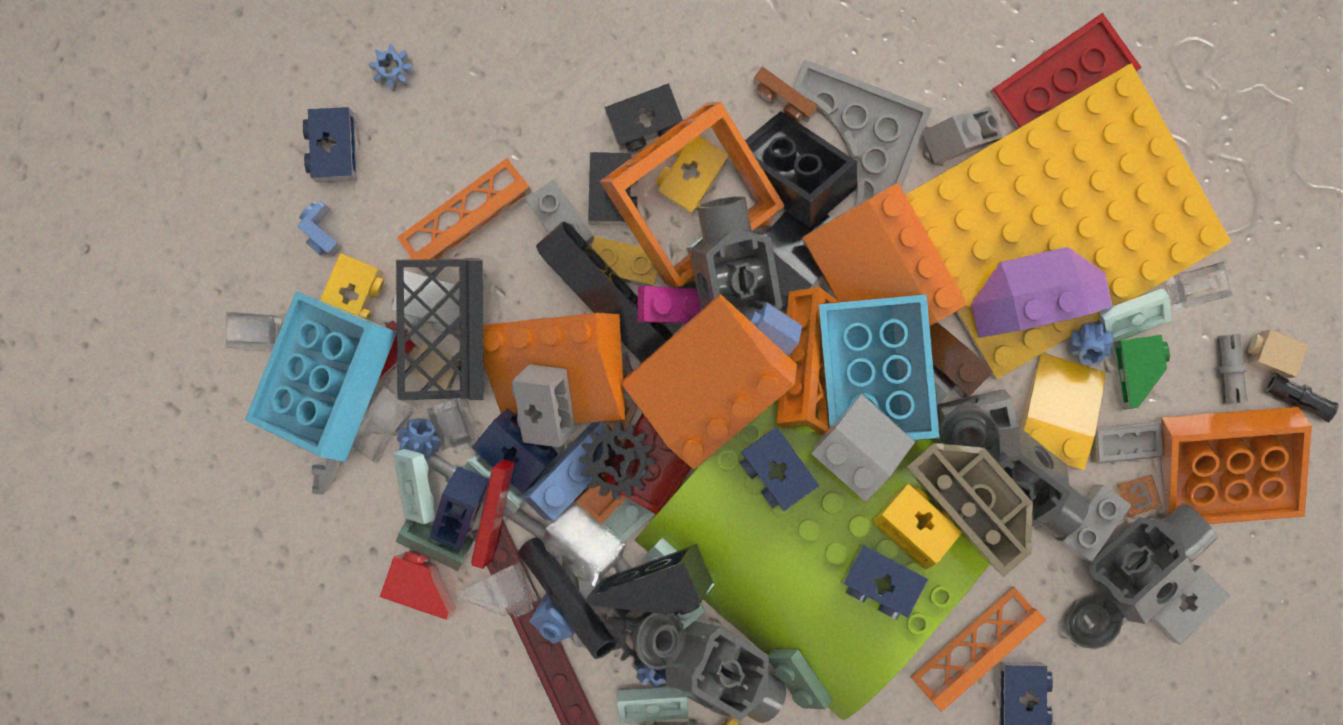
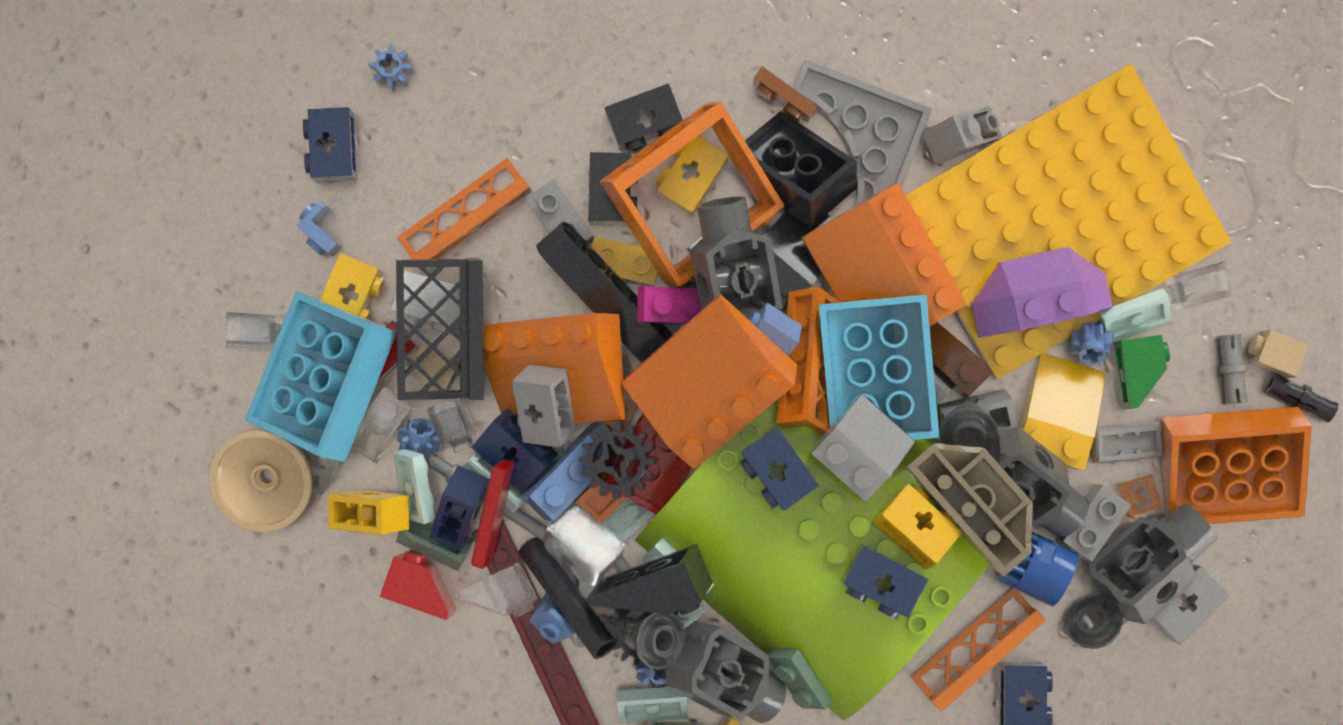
red tile [990,12,1142,129] -> none
none -> tan dish [209,429,313,532]
none -> yellow brick [328,489,409,535]
none -> blue gear [996,531,1079,607]

